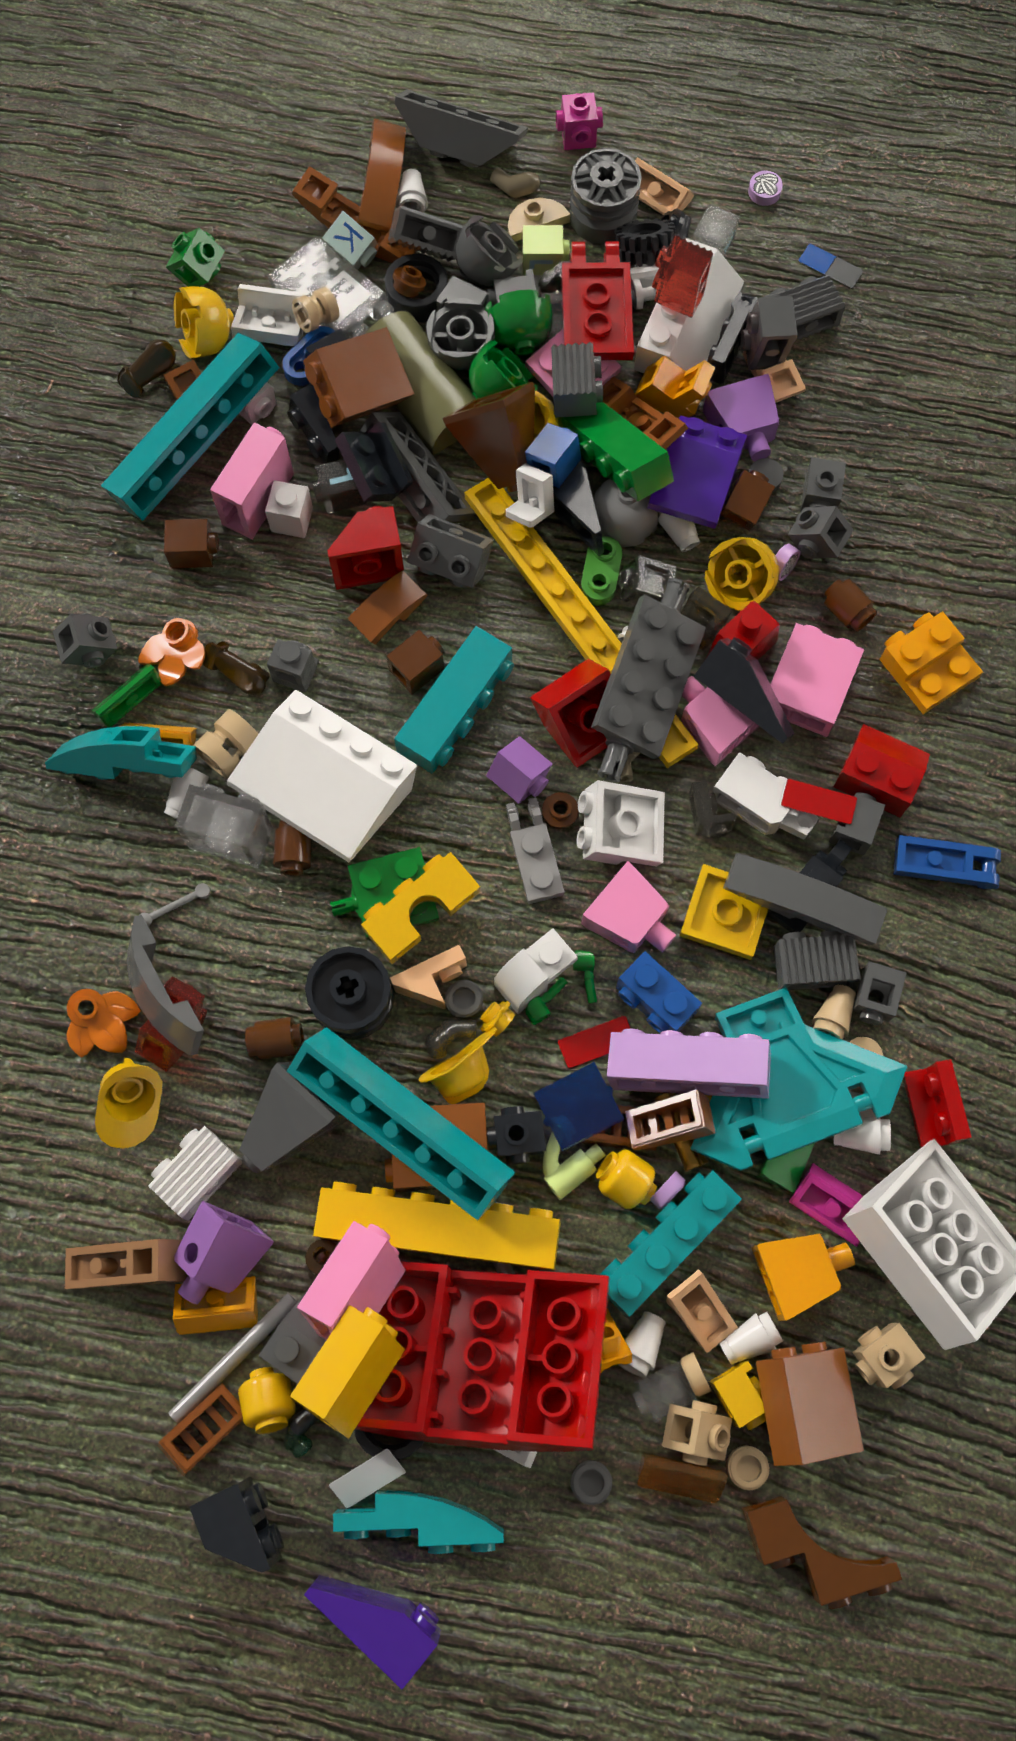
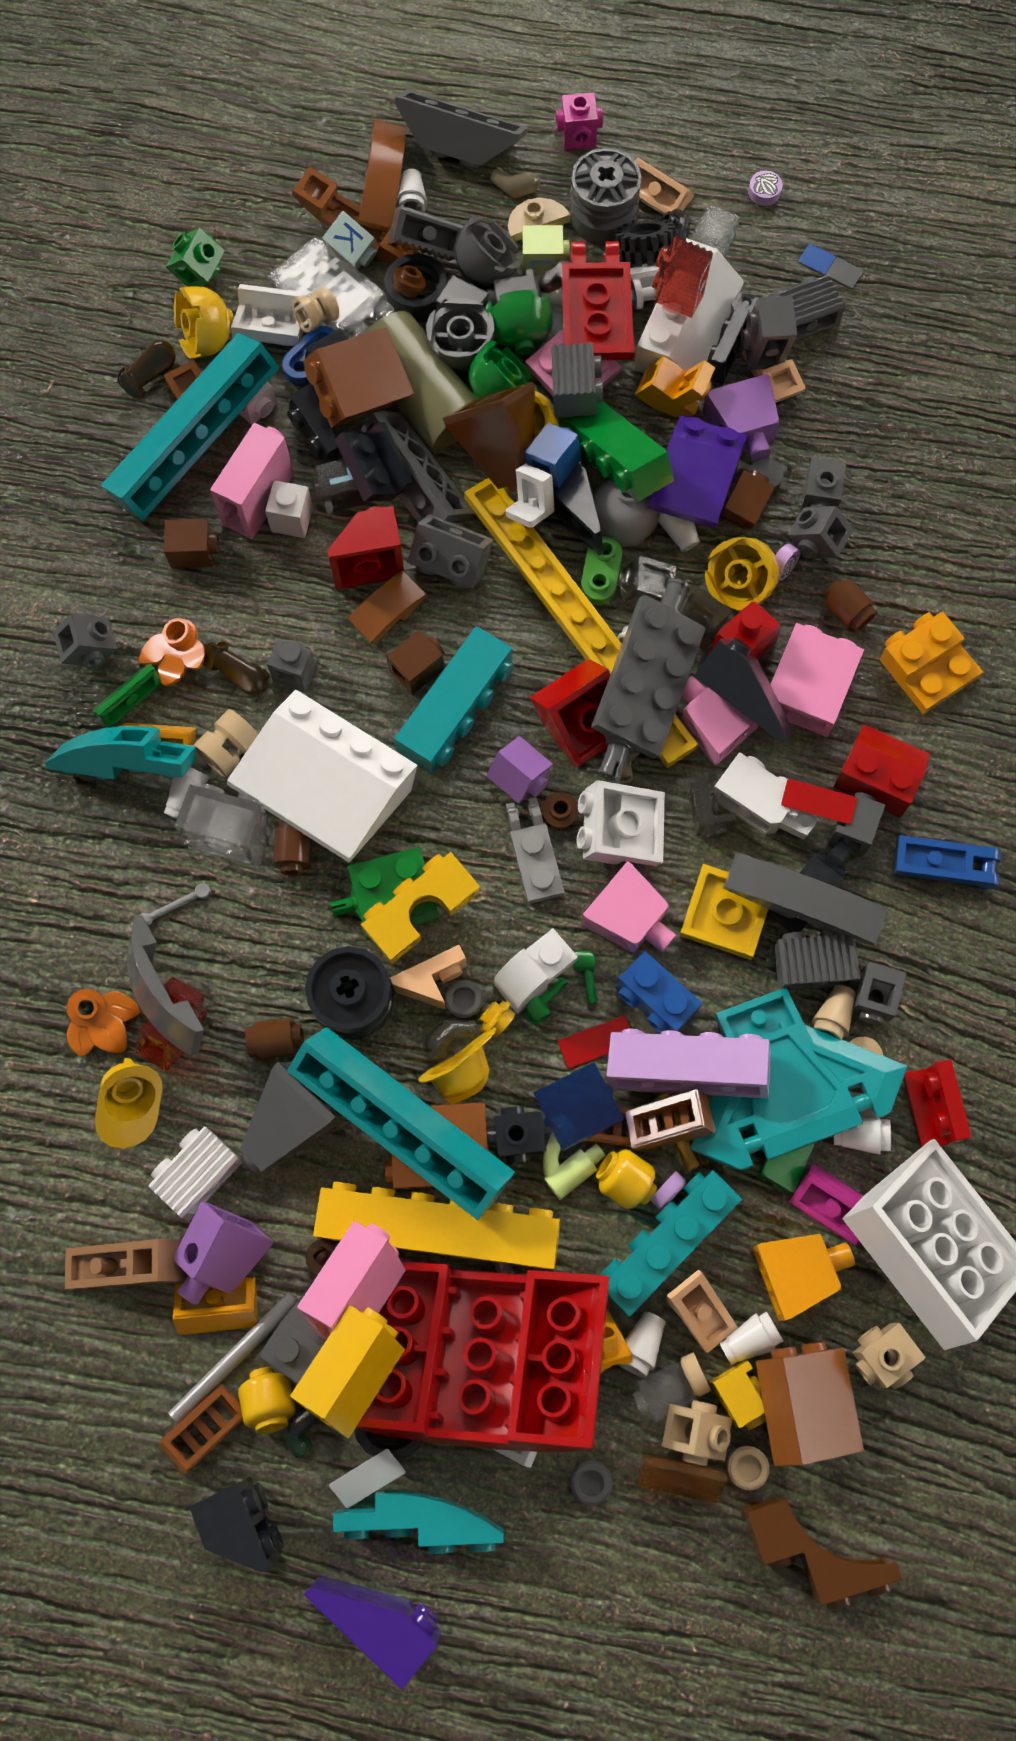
dark orange slope [603,376,688,450] -> none

